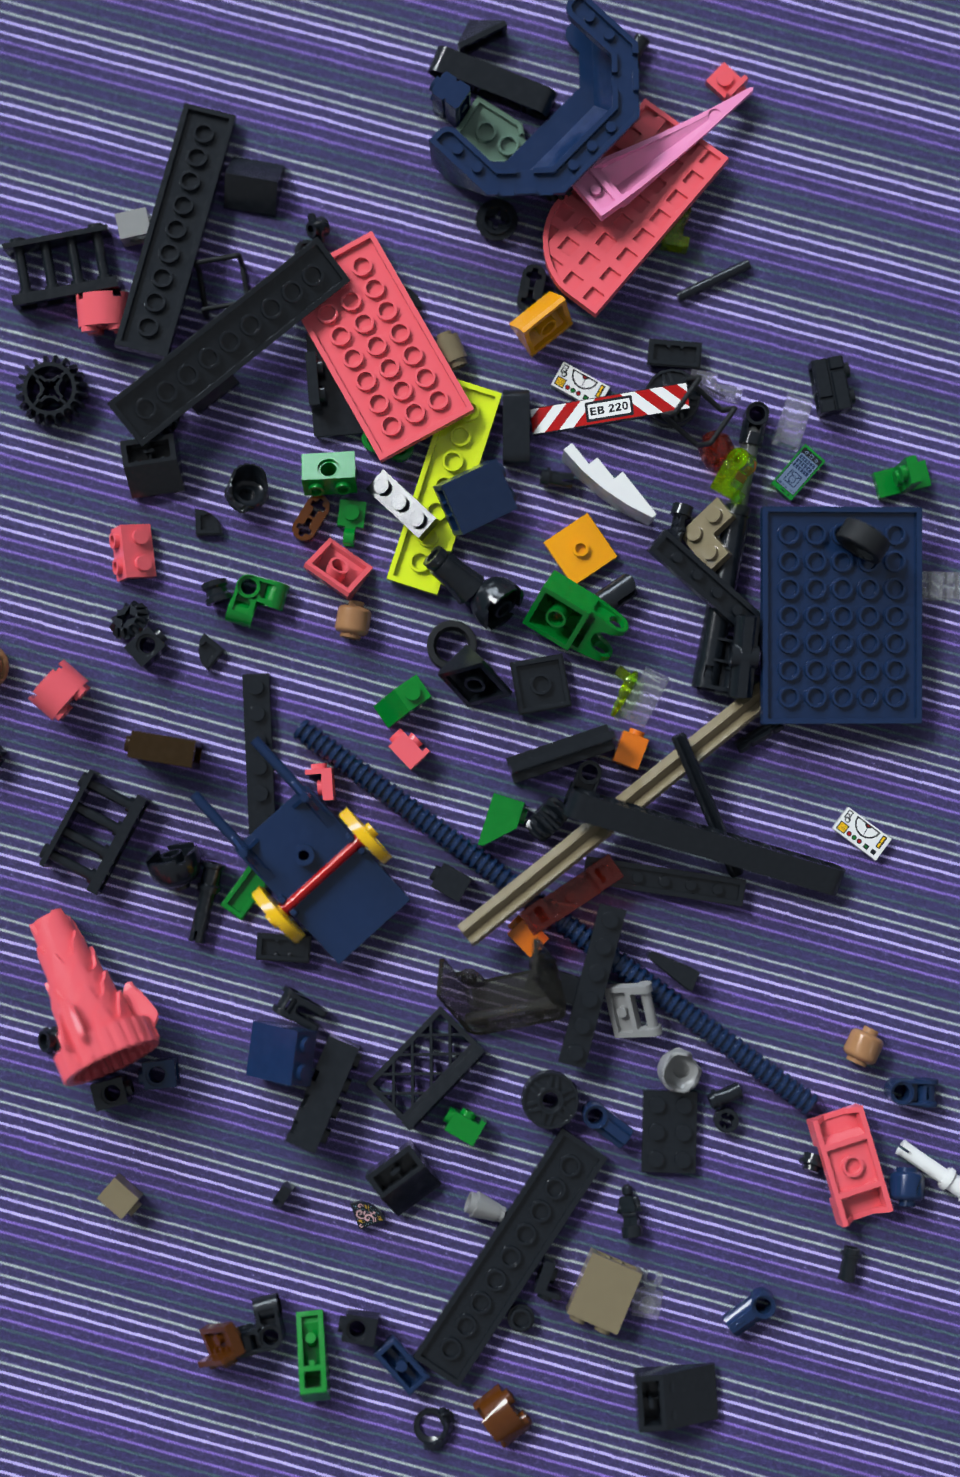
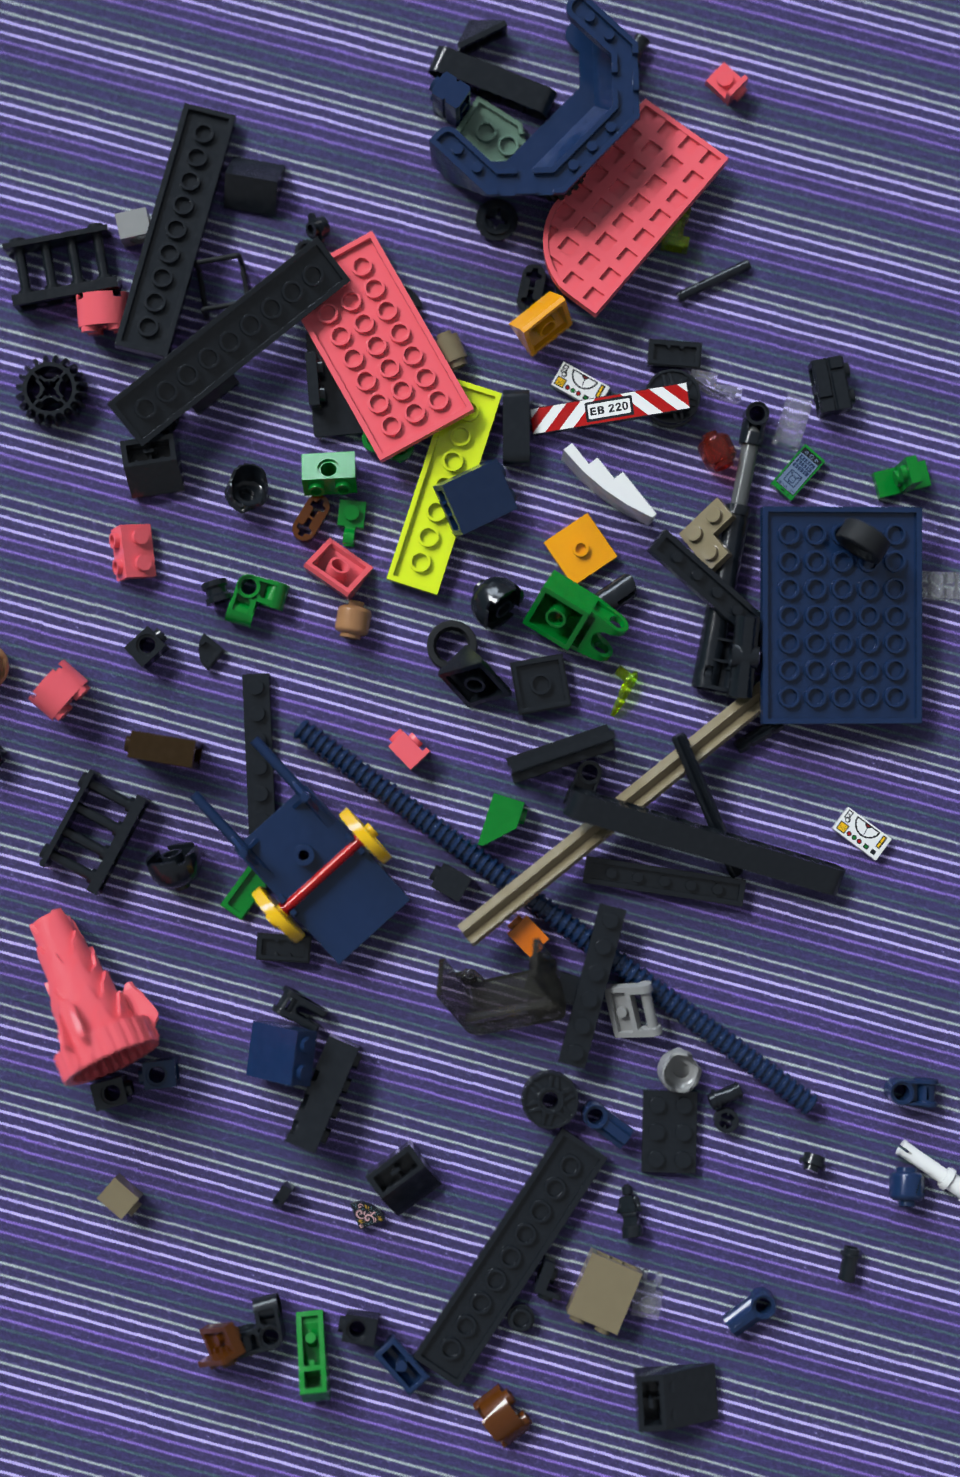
black plate [38,1026,62,1054] -> none
black gear [109,600,149,640] -> none
black pin [188,860,226,944] -> none
black tile [195,509,224,537] -> none
coral bracket [305,763,336,801] -> none
plate [366,469,440,541] -> none
black fence [366,1006,488,1130] -> none
green slope [373,674,432,729] -> none
black piece [413,1407,455,1451] -> none
black plant [423,546,484,604] -> none
green brick [443,1107,486,1147] -> none
light grey cone [464,1191,506,1222] -> none
clear red slope [519,854,624,936] -> none
black gear [525,797,568,842] -> none
black pin [540,467,574,490] -> none
bright pink plate [572,87,754,221] -> none
orange brick [611,728,649,771] -> none
clear slope [620,666,669,728] -> none
black slope [646,949,700,992] -> none
black piece [661,375,737,448] -> none
black piece [668,502,693,542] -> none
clear neon green leg [710,448,757,504] -> none
coral piece [806,1103,894,1227] -> none
medium nougat head [843,1025,884,1068] -> none

